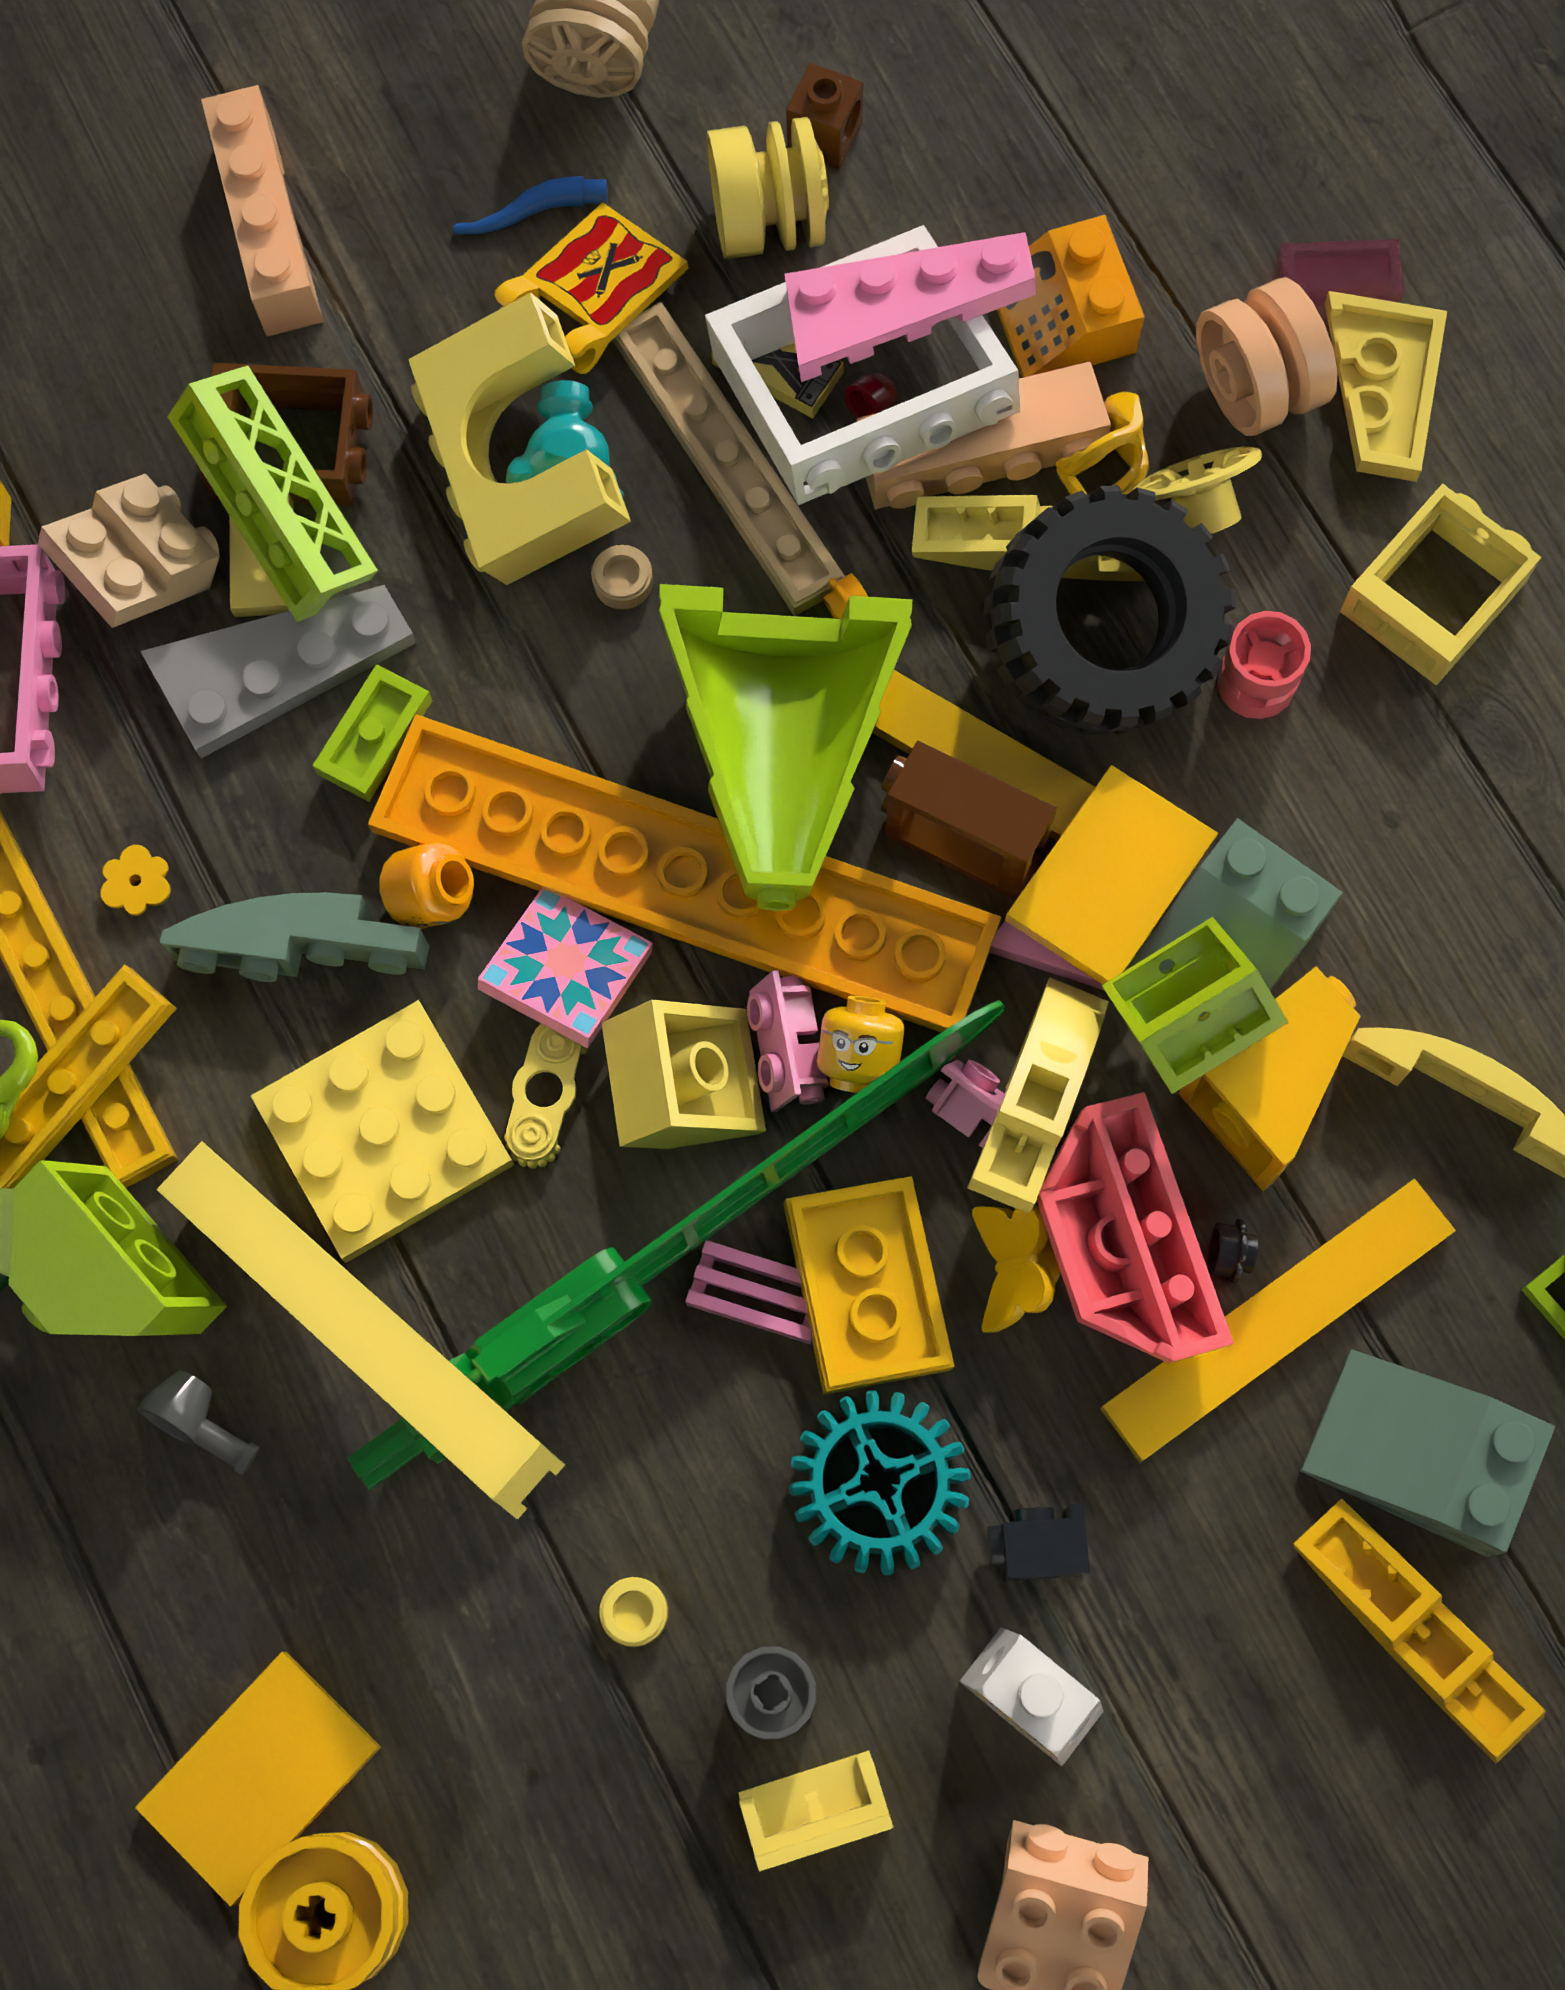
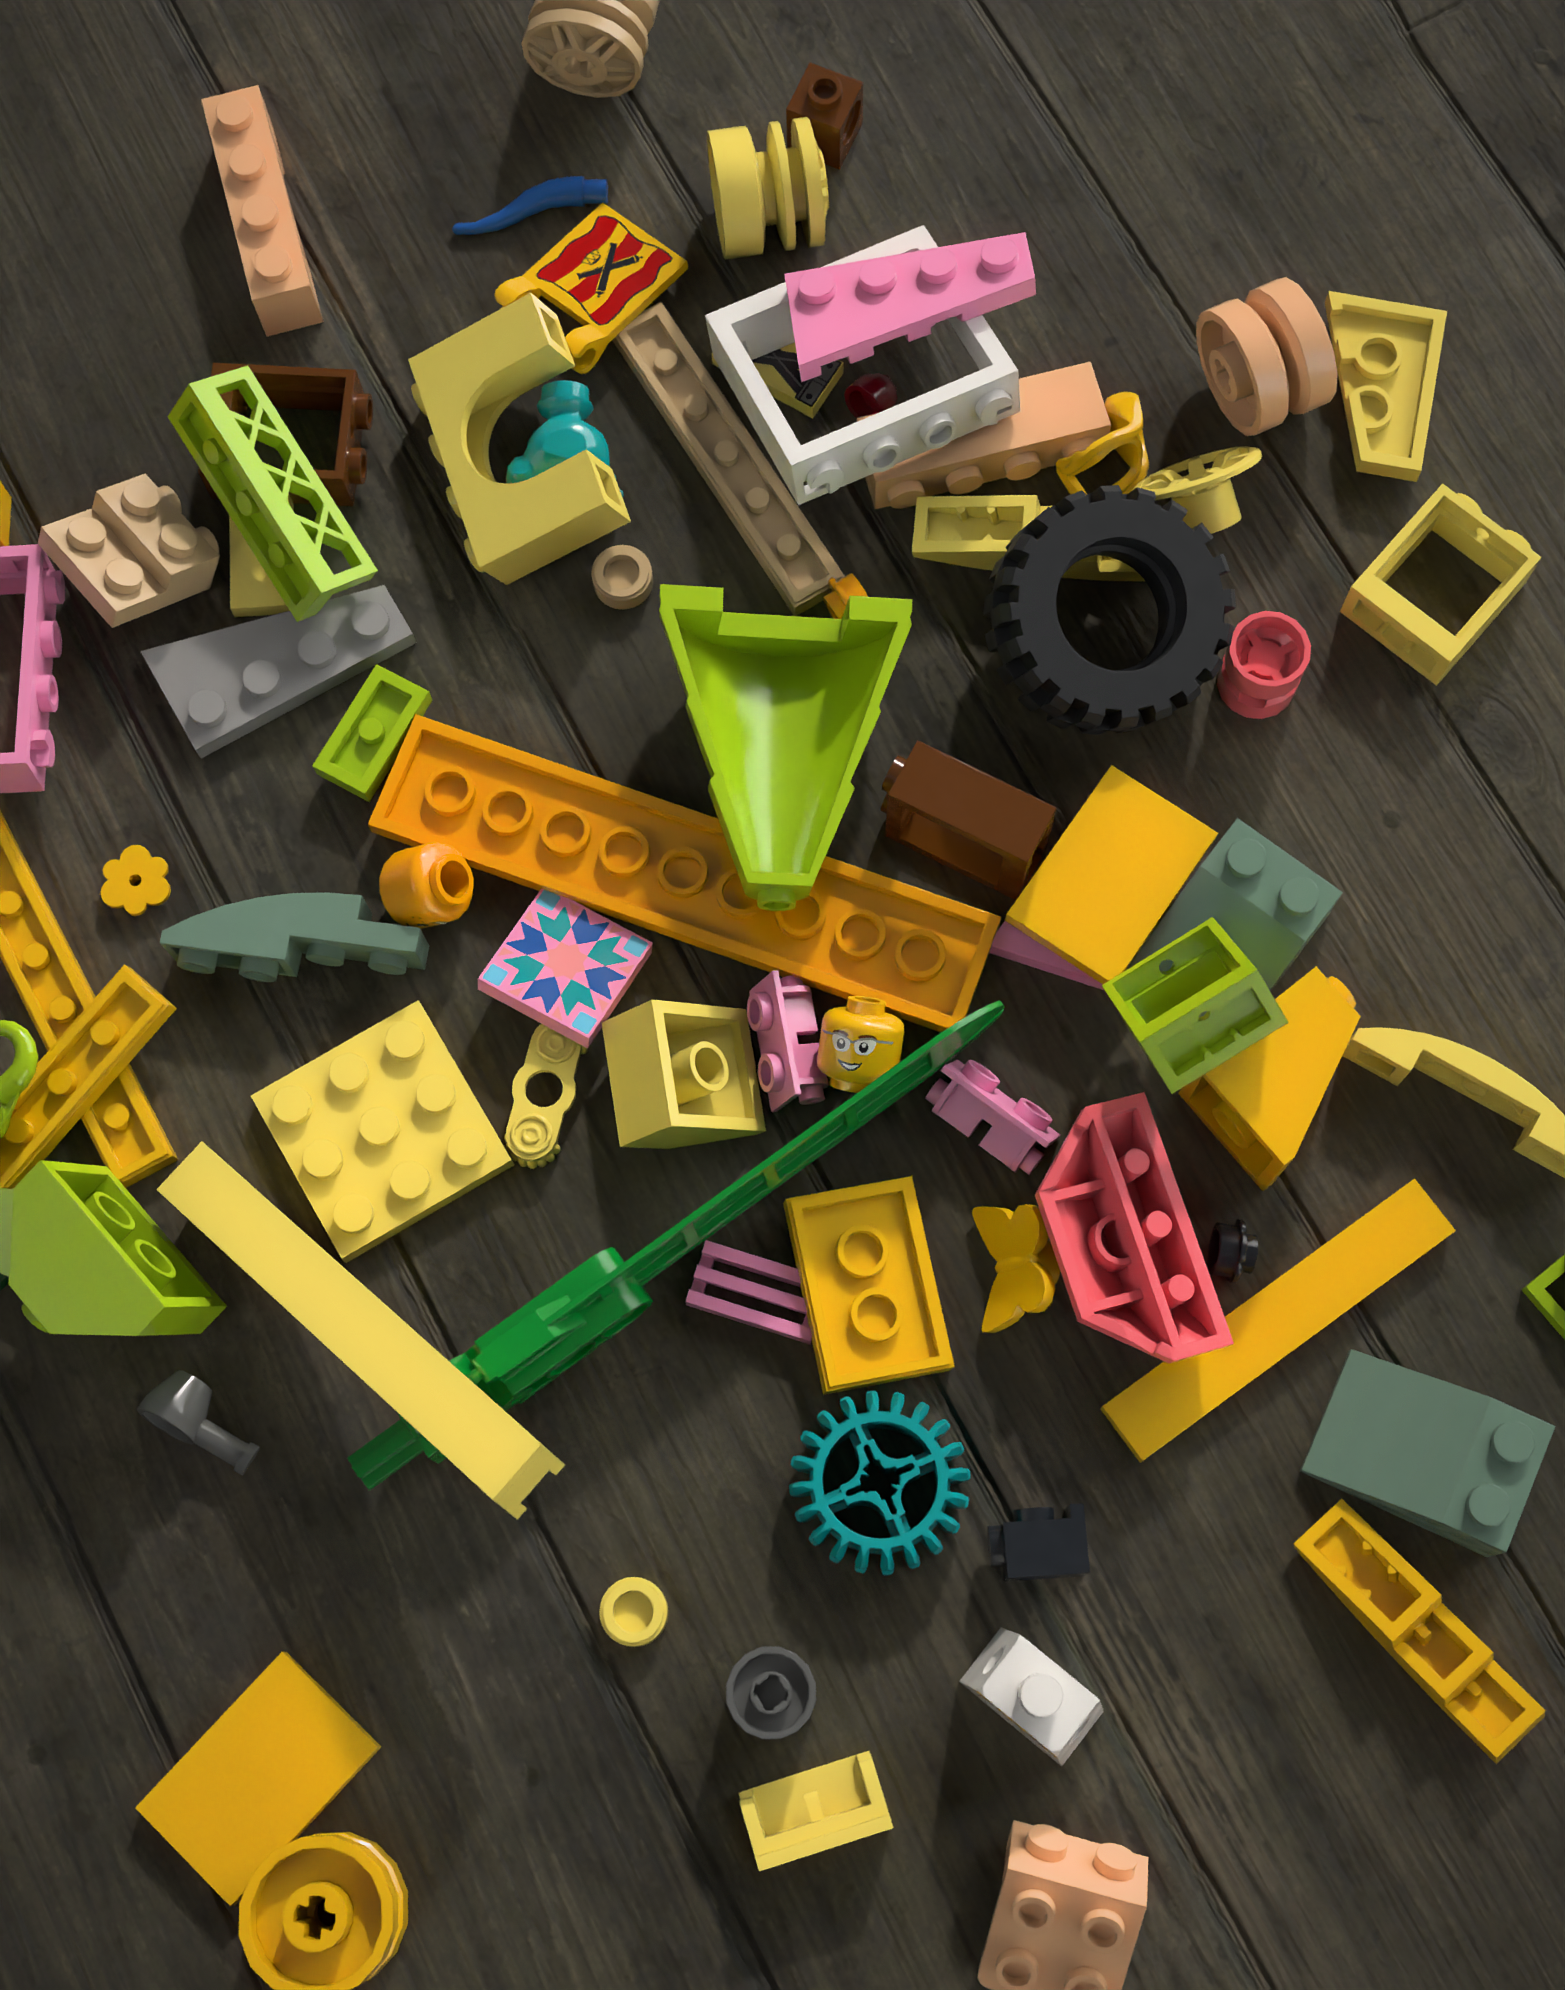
yellow tile [872,670,1095,841] -> none
light yellow slope [967,978,1109,1214] -> none
light orange slope [996,215,1145,378] -> none
clear pink tile [1278,239,1405,305] -> none

